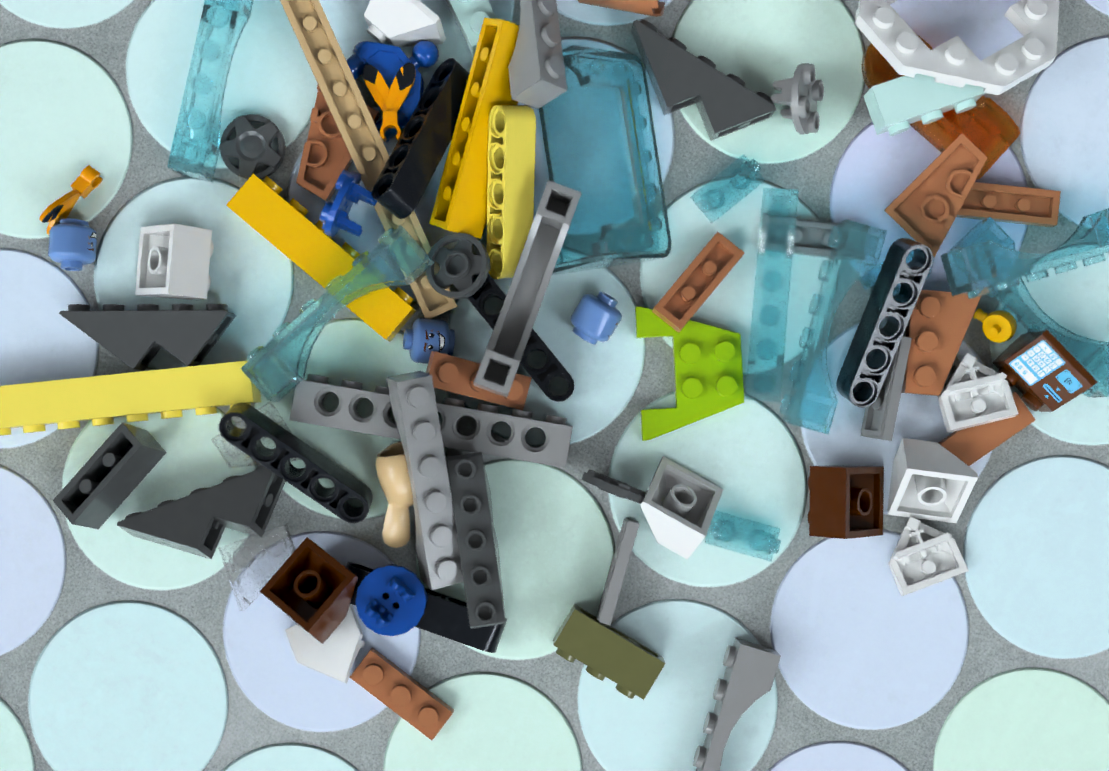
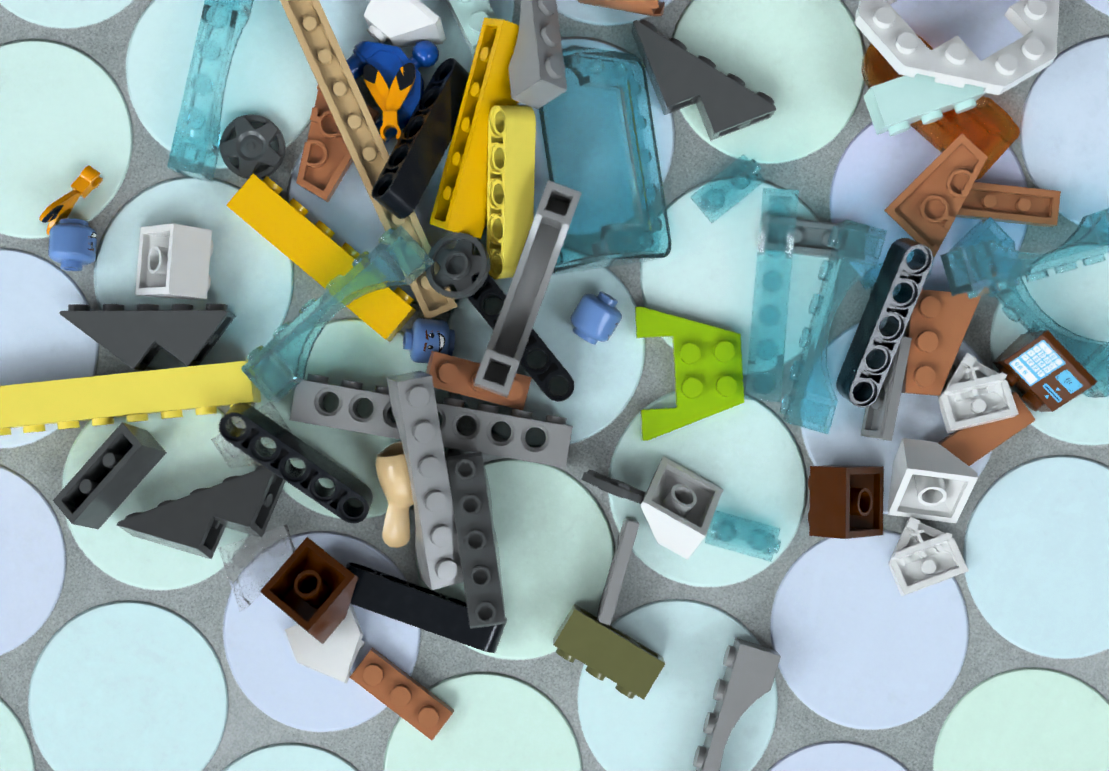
blue plate [319,170,377,238] -> none
blue plate [355,564,428,636] -> none
nougat plate [652,232,744,333] -> none
light grey plate [771,63,824,134] -> none
yellow piece [973,308,1017,343] -> none

